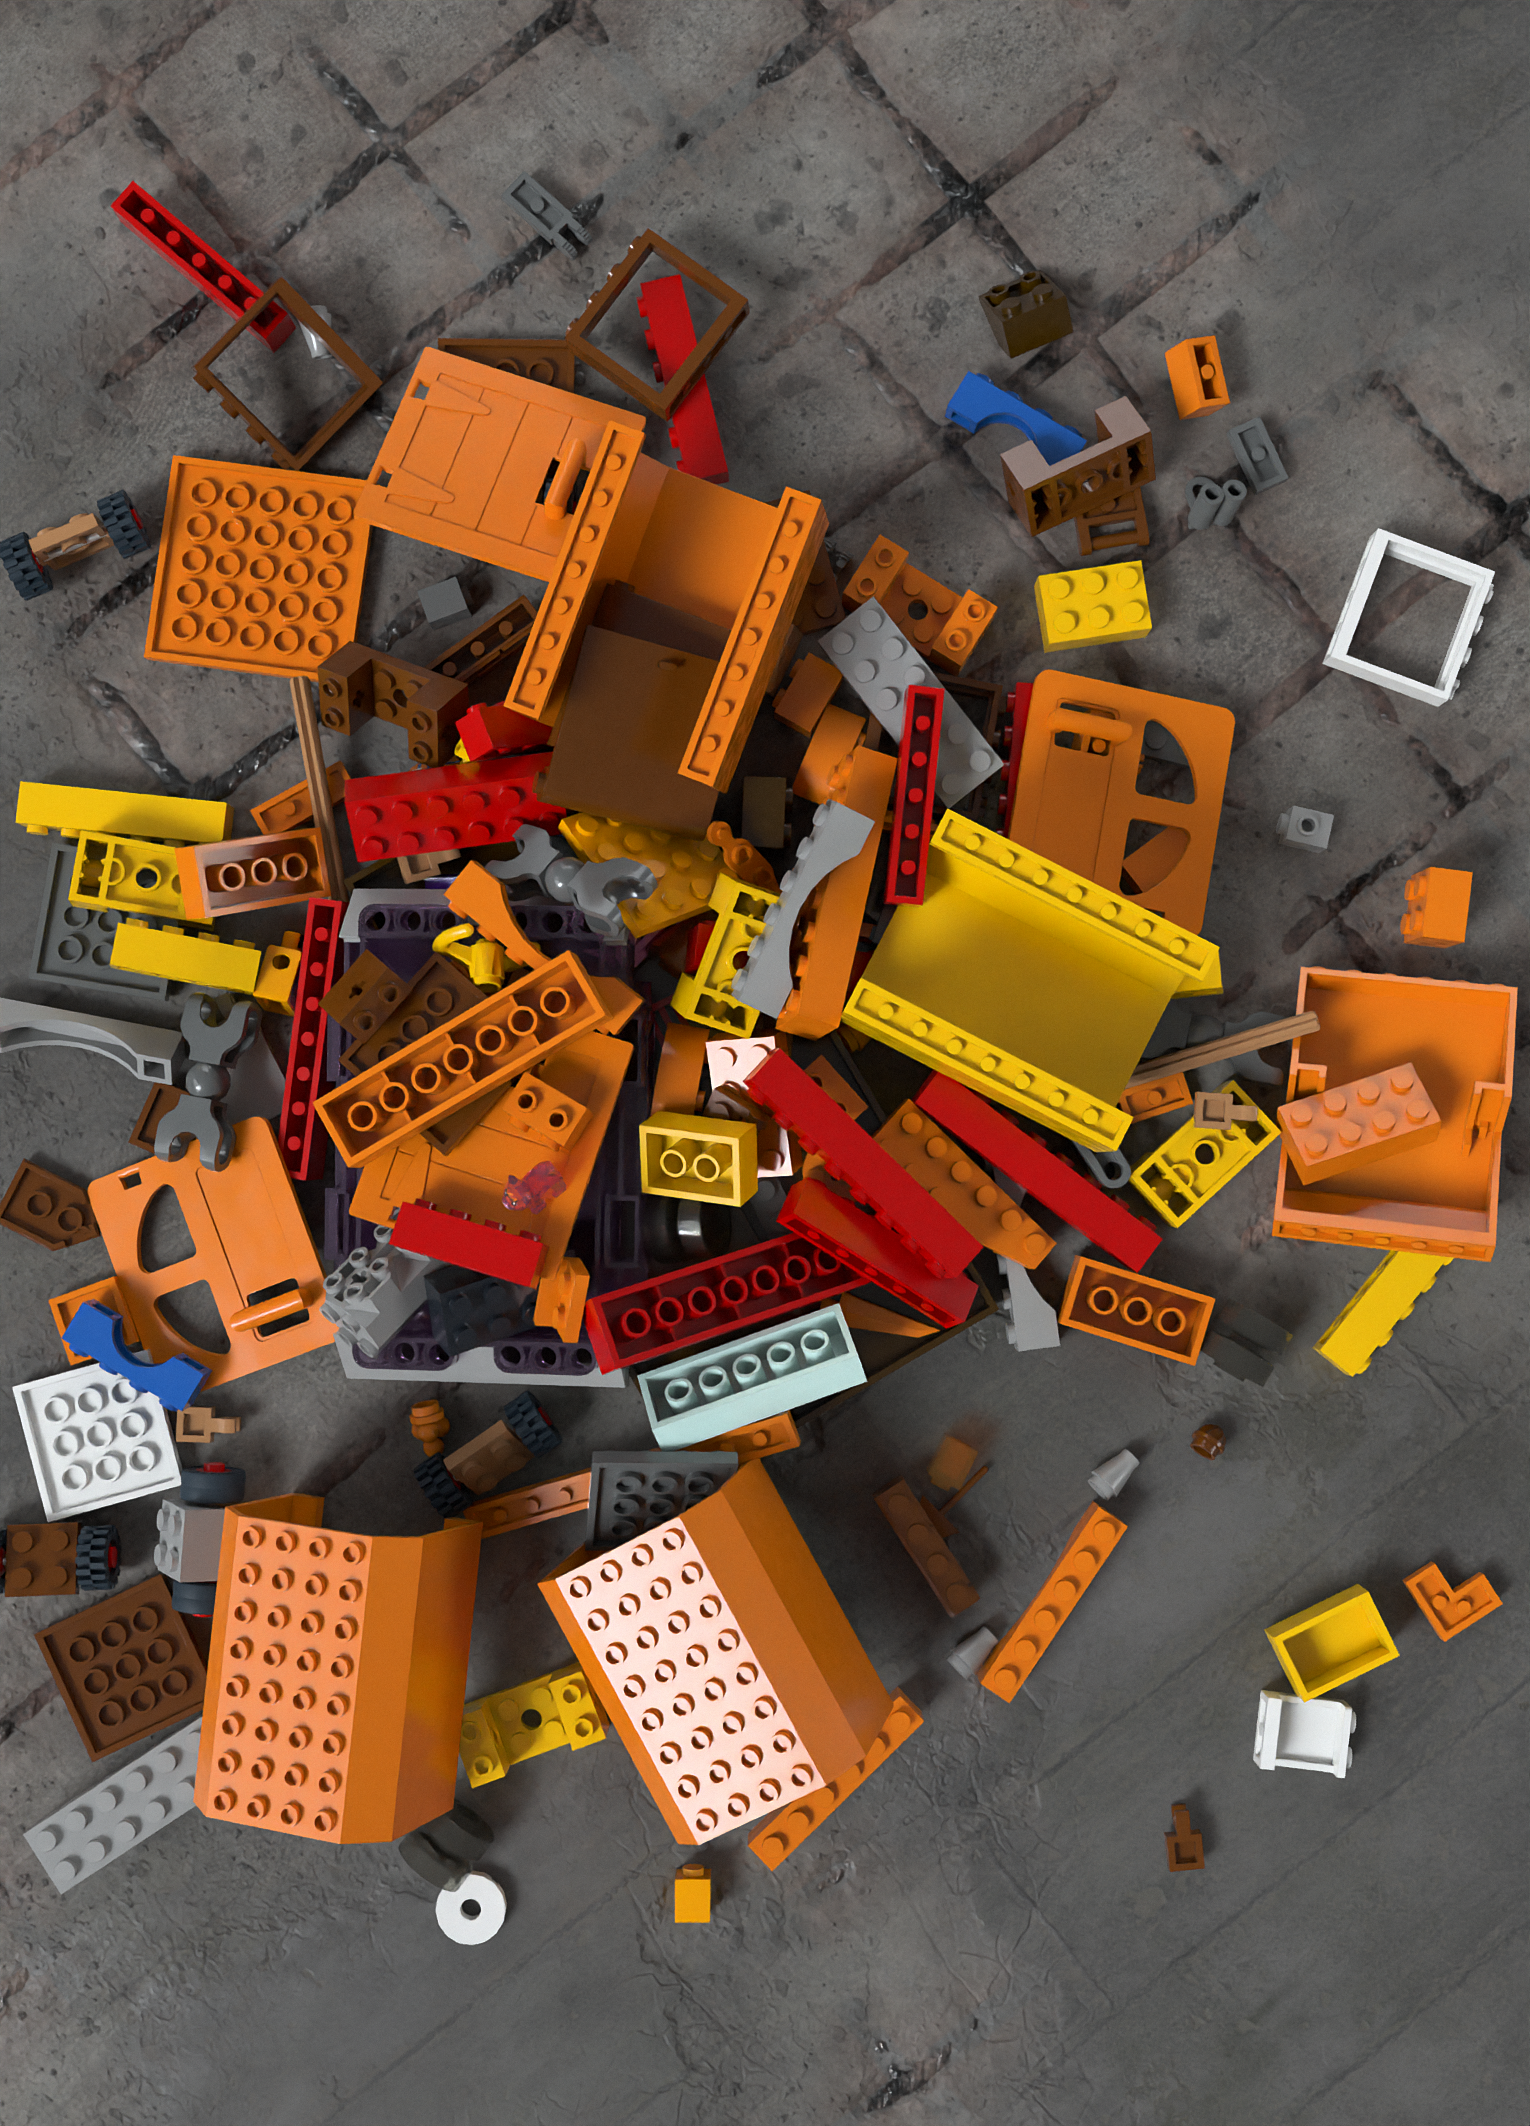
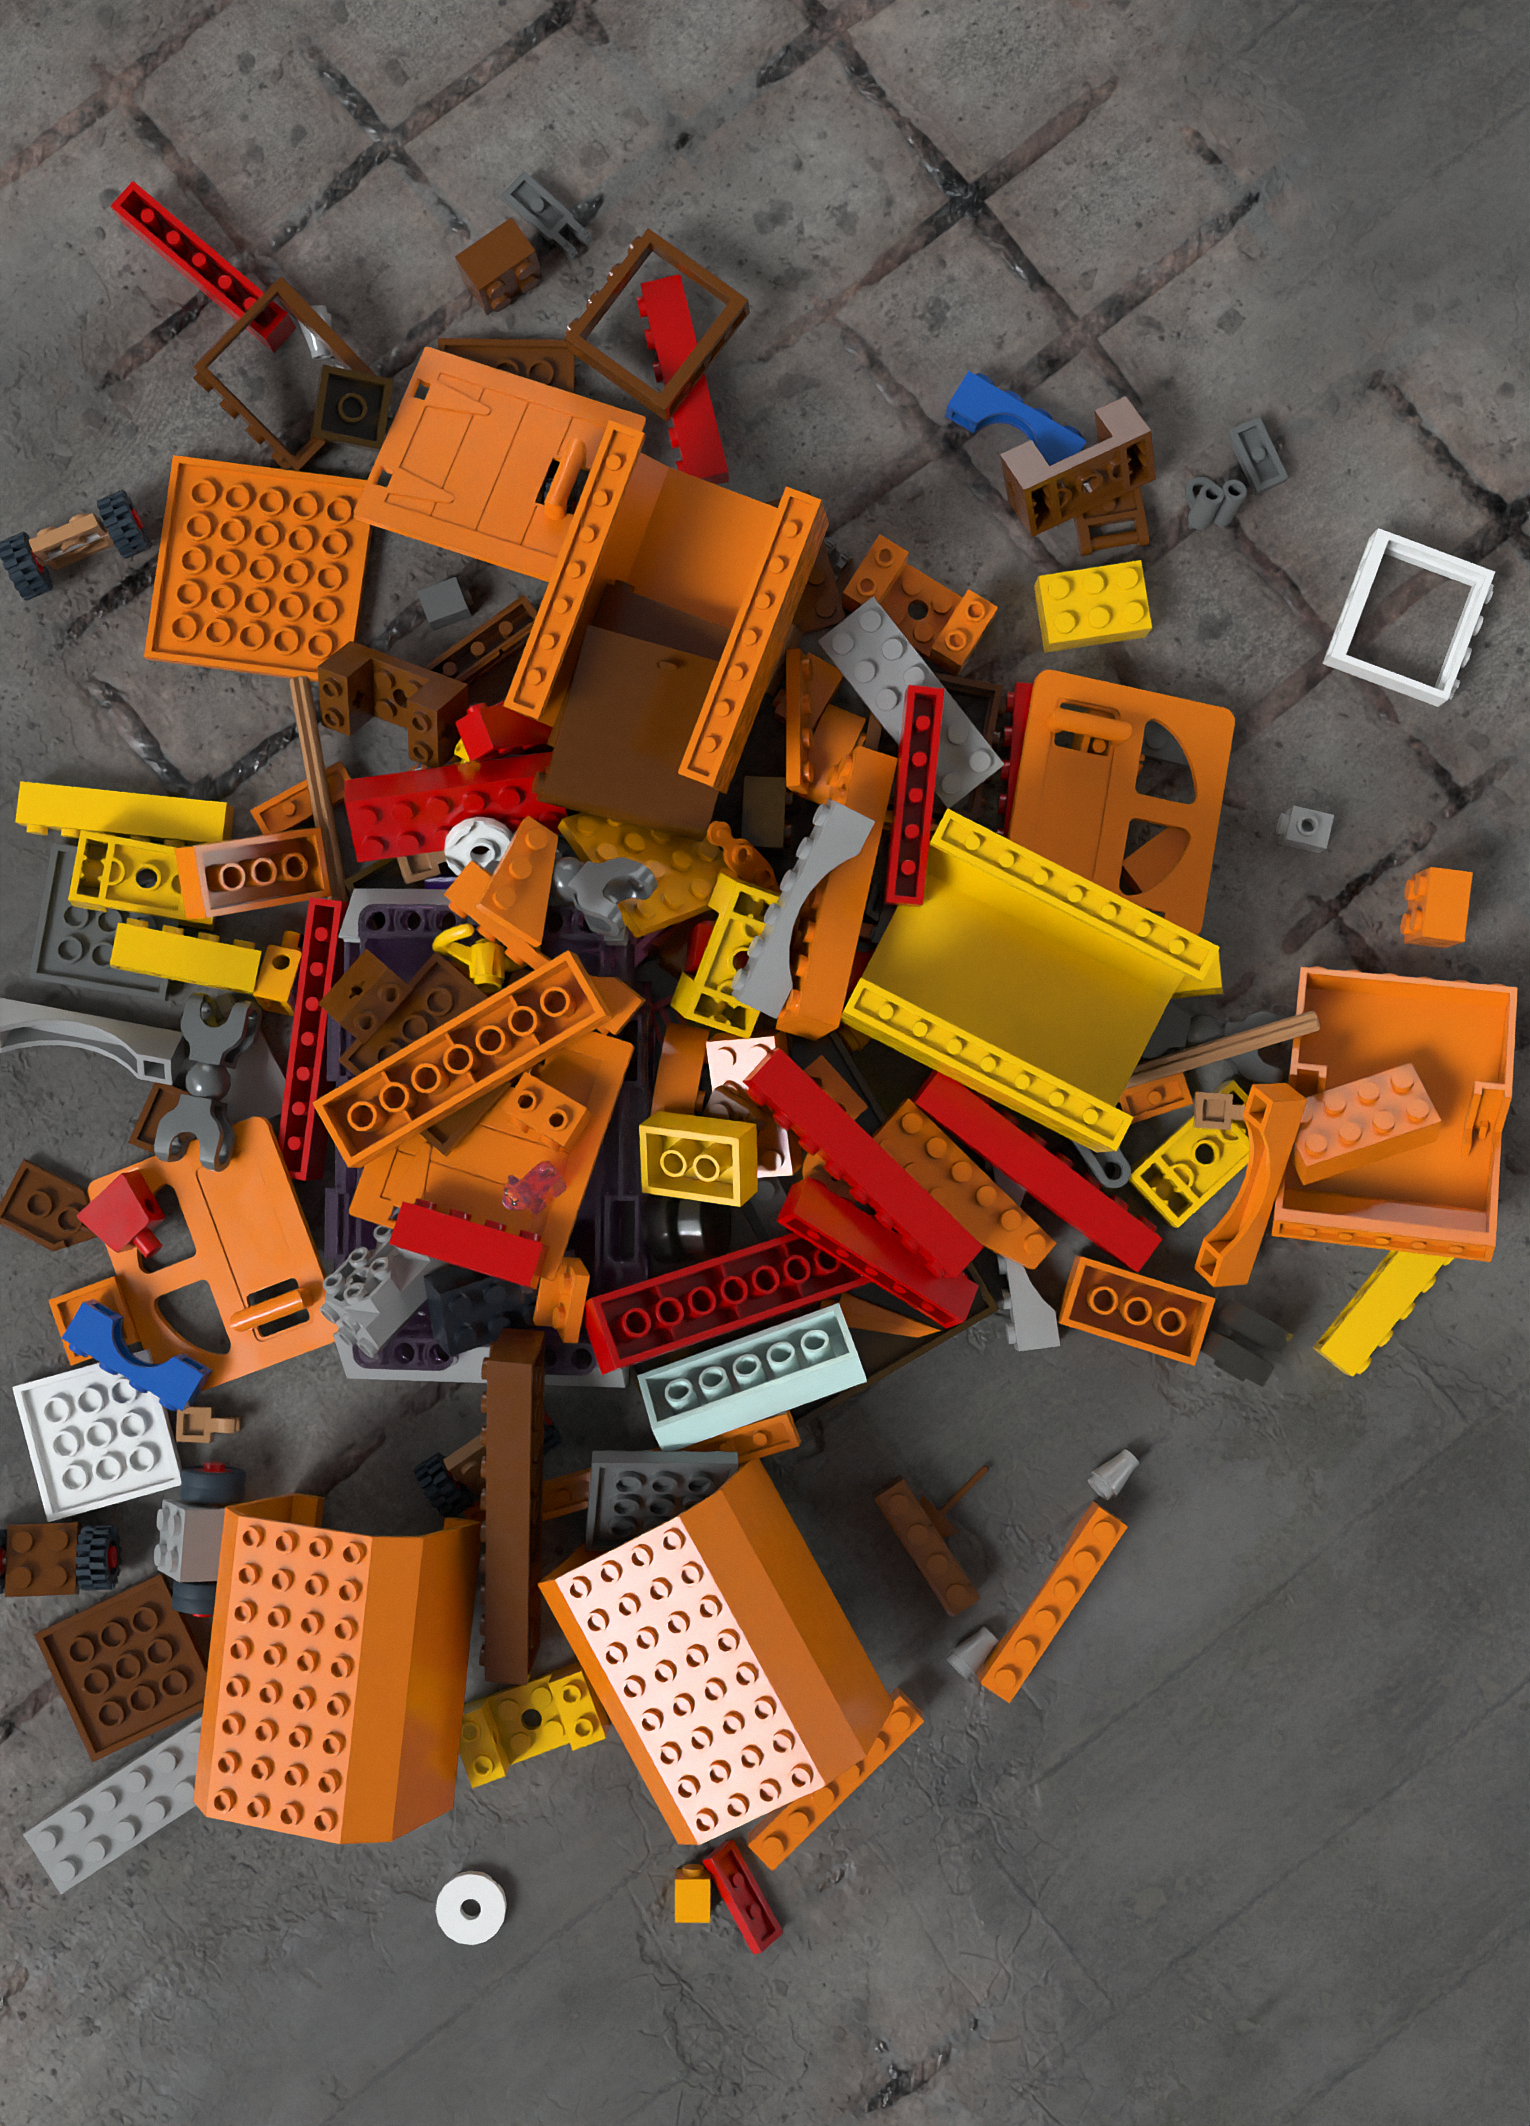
clear smoke wheel [399,1798,495,1892] -> none
orange piece [409,1400,450,1457] -> none
clear orange brick [926,1432,978,1491] -> none
dark brown slope [978,270,1074,359] -> none
reddish brown plate [1164,1803,1205,1872] -> none
orange brick [1165,335,1230,420] -> none
reddish brown plate [1190,1424,1226,1460] -> none
white panel [1253,1690,1356,1778] -> none
yellow piece [1264,1584,1400,1703] -> none
orange plate [1402,1561,1503,1642] -> none
none -> torso [76,1170,165,1259]
none -> dark brown brick [310,364,393,452]
none -> white tile [444,817,513,876]
none -> reddish brown brick [455,217,542,315]
none -> orange wing [475,816,558,947]
none -> reddish brown brick [479,1328,546,1685]
none -> red plate [702,1839,784,1954]
none -> orange plate [786,648,814,795]
none -> orange arch [1194,1083,1308,1287]

